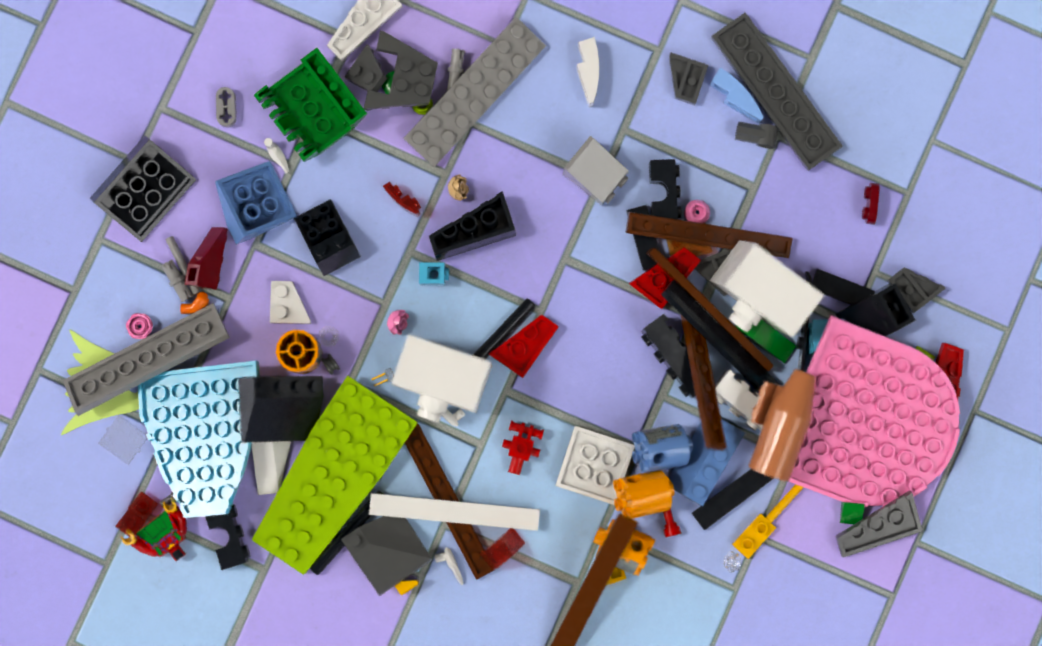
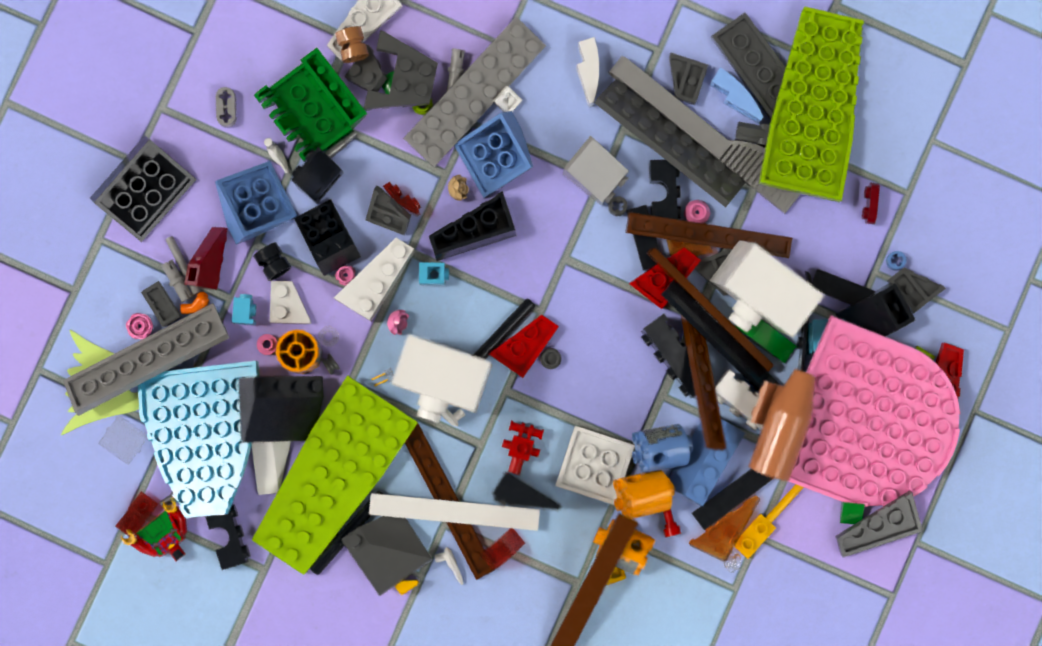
none -> dark grey plate [141,281,182,328]
none -> medium azure brick [232,294,256,325]
none -> black wheel [253,242,292,281]
none -> bright pink plate [257,334,278,355]
none -> black slope [291,147,344,204]
none -> flat silver pin [325,131,357,158]
none -> white wedge [334,238,415,322]
none -> medium nougat wheel [335,26,369,63]
none -> bright pink plate [335,265,356,285]
none -> dark grey wing [366,185,411,235]
none -> medium blue slope [454,111,533,198]
none -> black slope [492,472,561,510]
none -> white tile [493,86,522,112]
none -> dark grey plate [540,348,561,369]
none -> dark grey plate [595,79,746,207]
none -> dark grey bush [608,196,627,216]
none -> light grey piece [609,56,801,214]
none -> clear orange wing [689,495,760,563]
none -> lime wing [759,7,864,203]
none -> medium blue bush [886,251,907,271]

